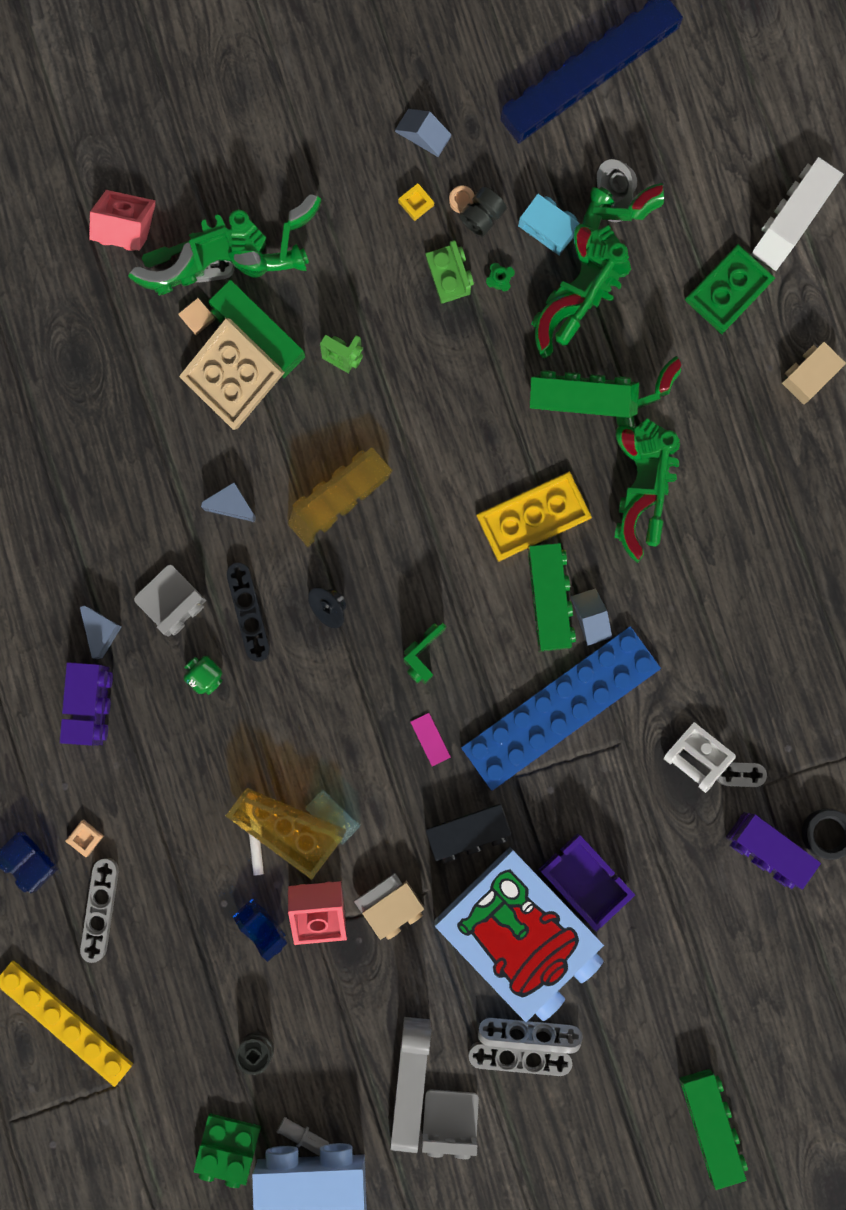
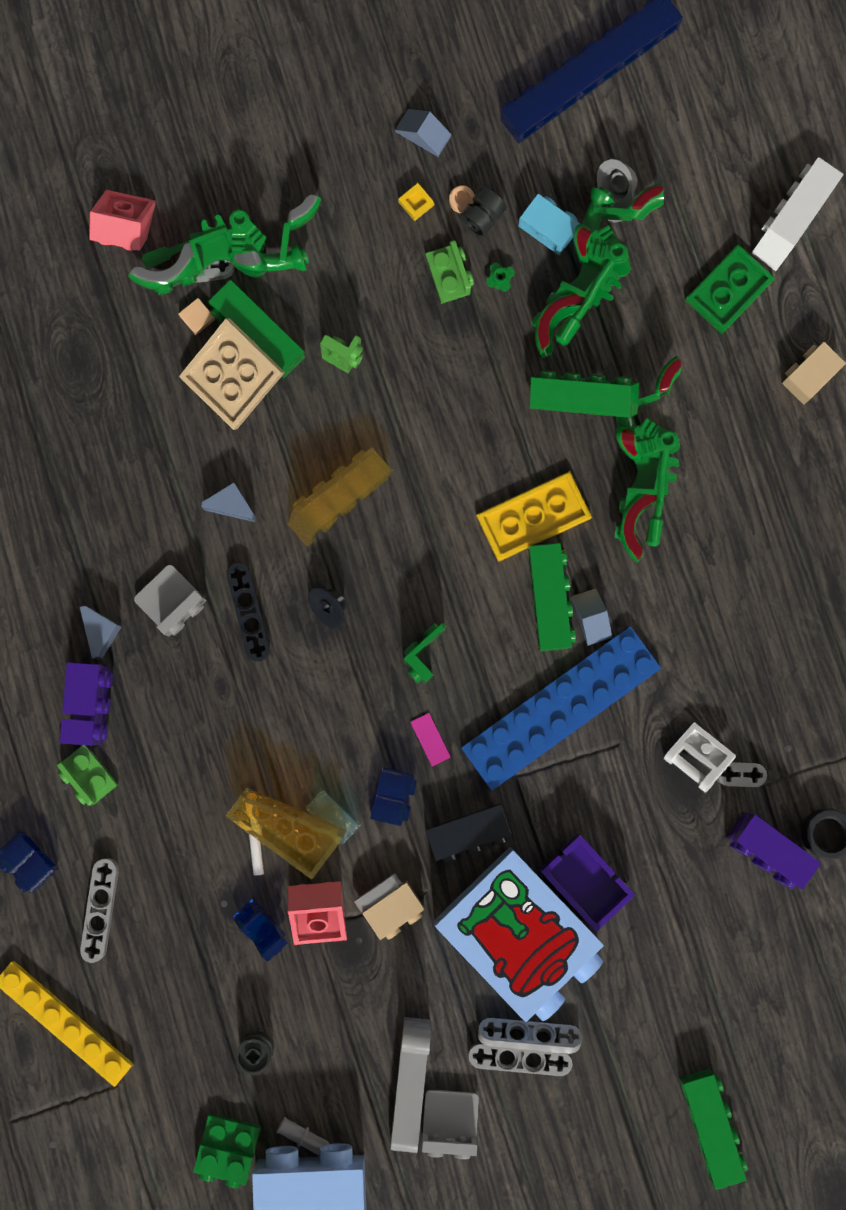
light nougat tile [66,820,104,857] -> none
green head [183,656,223,695] -> none
none -> bright green bracket [56,745,118,806]
none -> clear blue brick [370,766,417,826]

